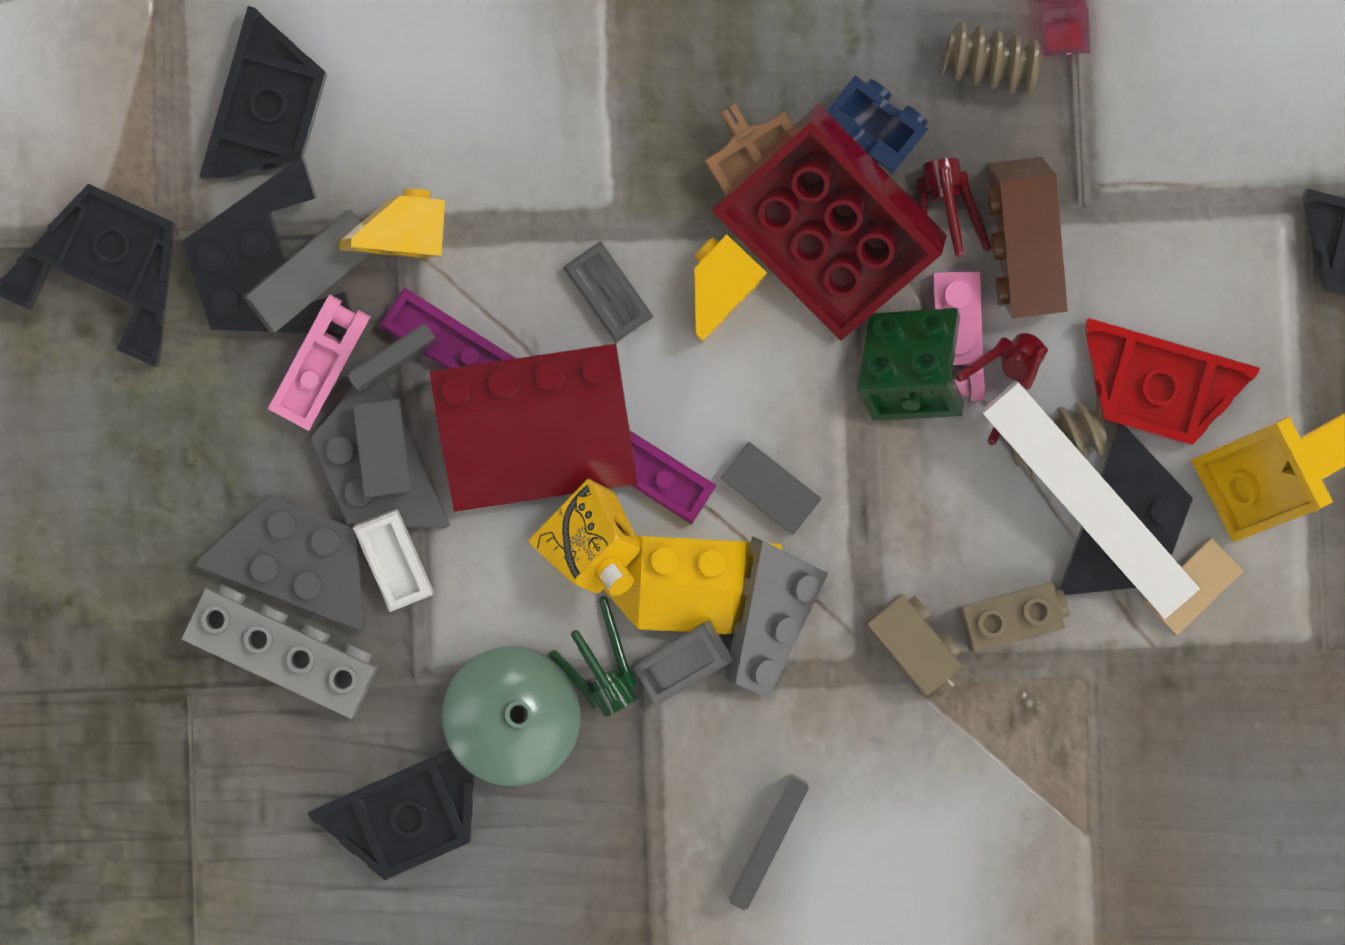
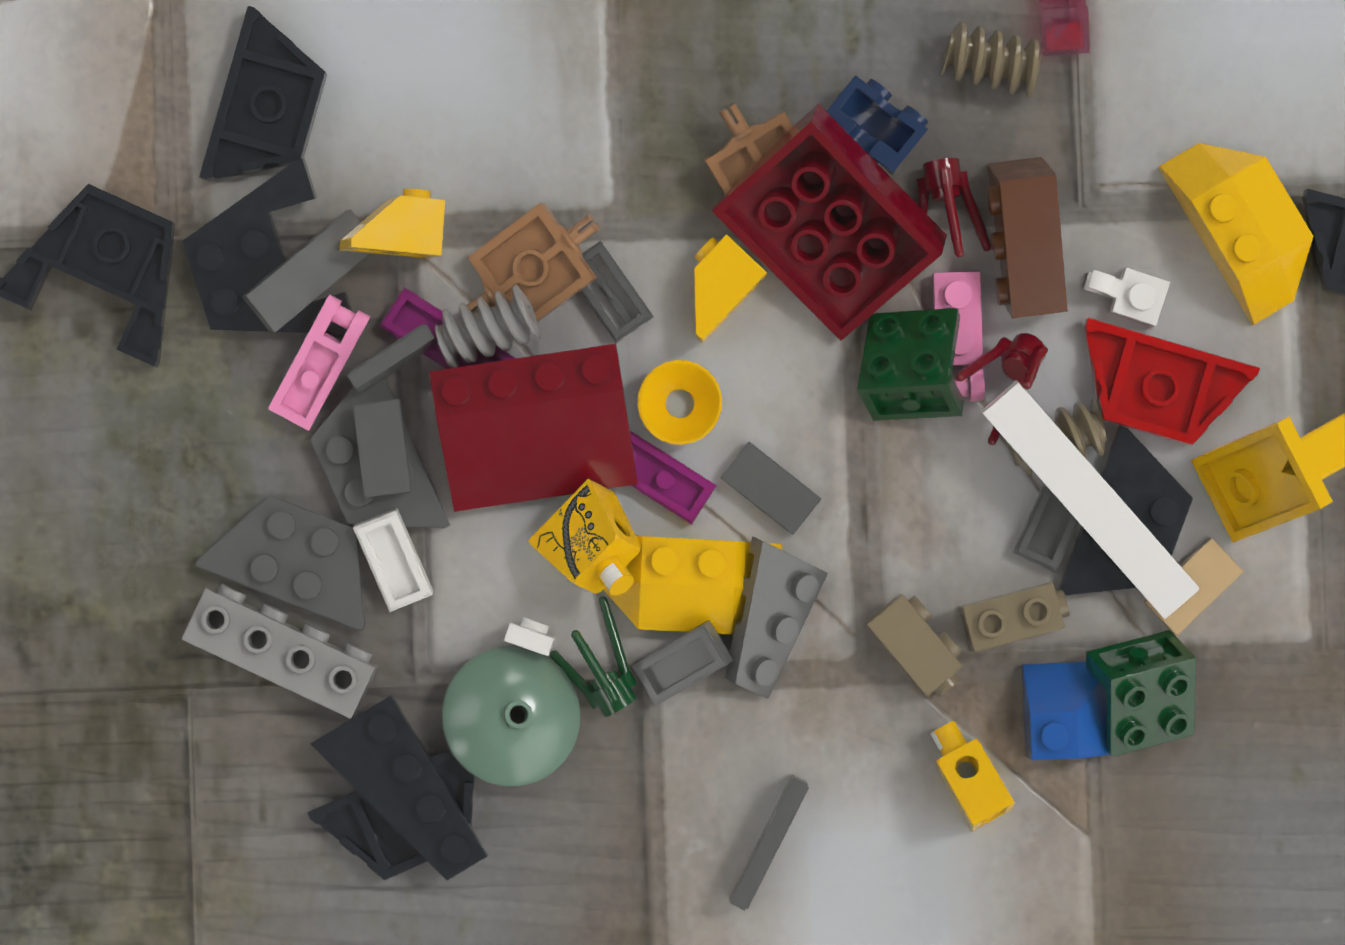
none -> black wing [311,695,488,881]
none -> light grey piece [435,284,541,368]
none -> medium nougat plate [466,203,600,322]
none -> white plate [504,617,556,656]
none -> yellow piece [637,360,722,445]
none -> yellow torso [930,721,1015,832]
none -> dark grey tile [1012,483,1079,572]
none -> blue slope [1022,662,1110,760]
none -> white plate [1083,267,1170,327]
none -> dark green bracket [1086,630,1196,757]
none -> yellow wedge [1158,143,1313,325]

